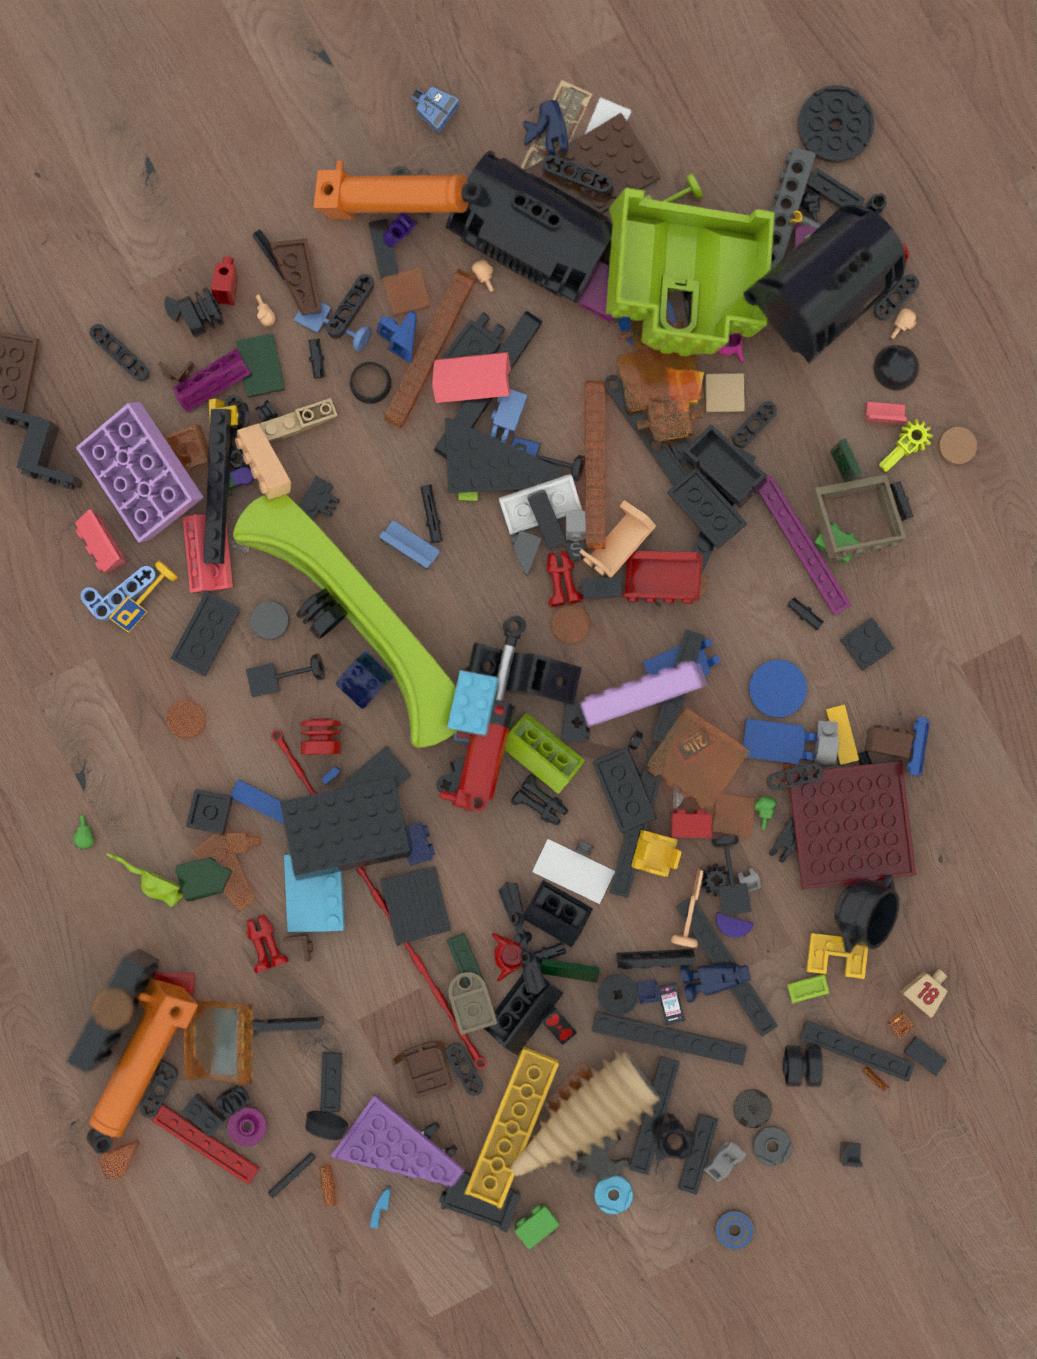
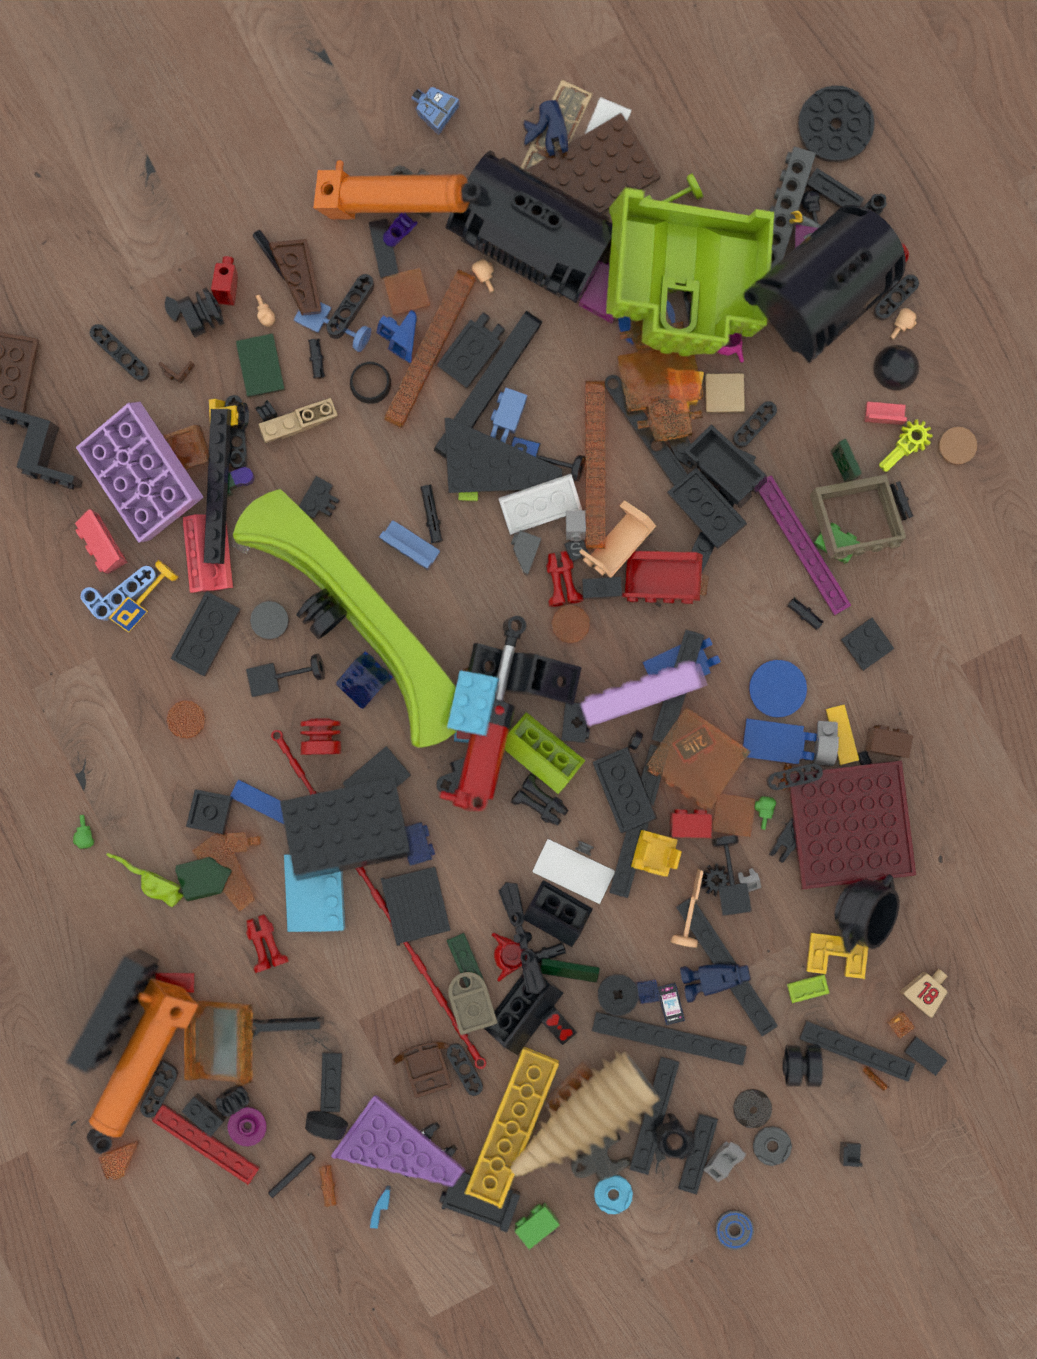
clear orange tile [93,988,133,1029] -> none
magenta fence [173,348,251,412] -> none
light nougat brick [235,423,291,500] -> none
reddish brown bracket [283,934,313,962] -> none
blue tile [321,767,342,785] -> none
coral slope [432,352,511,403] -> none
black tile [527,490,567,550] -> none
black beam [543,155,614,198] -> none
black plate [616,949,695,969] -> none
clear slope [672,785,686,809] -> none
dark purple tile [716,912,754,938] -> none
blue plate [908,717,930,777] -> none

